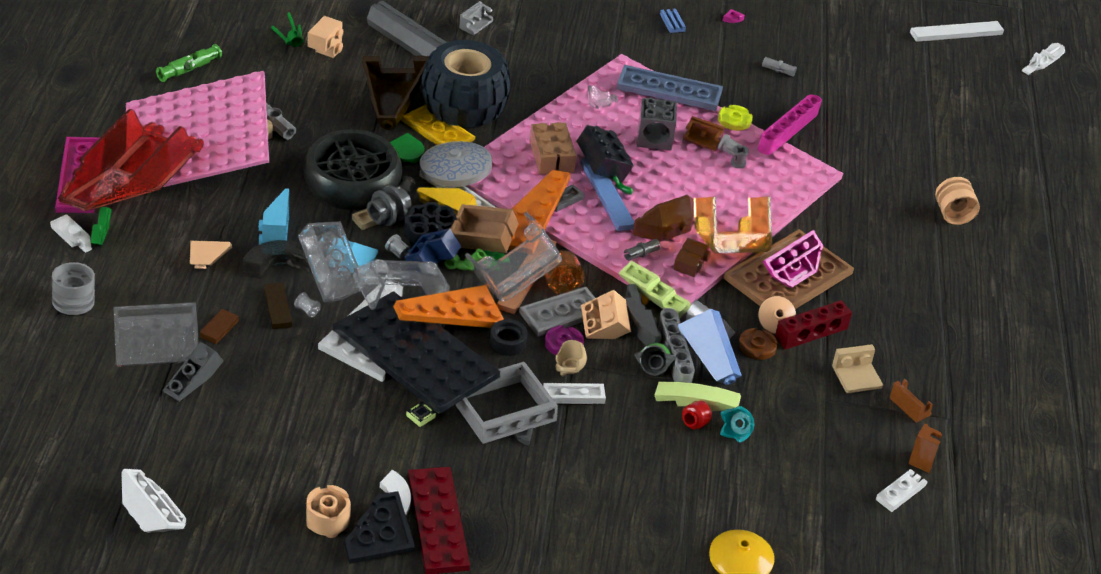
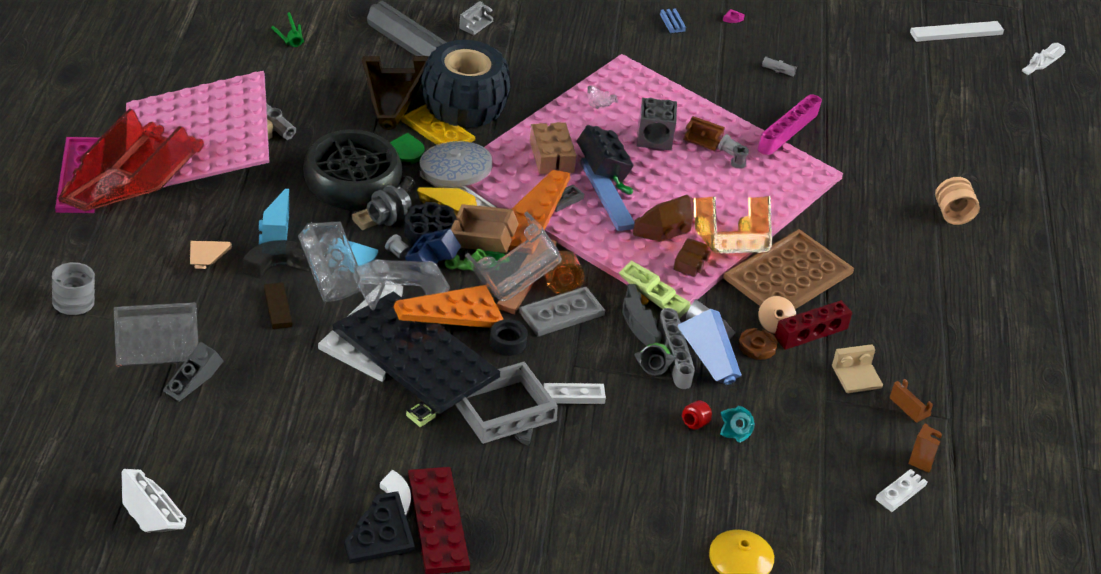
white hinge [50,214,92,253] -> none
green tile [91,207,112,245] -> none
bright green piece [156,44,222,82] -> none
reddish brown tile [199,309,239,344] -> none
clear bush [294,293,321,317] -> none
light nougat brick [306,485,351,538] -> none
light nougat brick [308,16,343,58] -> none
magenta tile [545,326,584,355] -> none
tan hair [556,340,587,377] -> none
light nougat slope [581,290,631,339] -> none
sand blue plate [616,65,723,111] -> none
dark grey pin [624,239,661,261] -> none
yellowish green slope [655,382,741,411] -> none
neon yellow tile [718,105,753,131] -> none
dark pink wedge [762,230,823,288] -> none

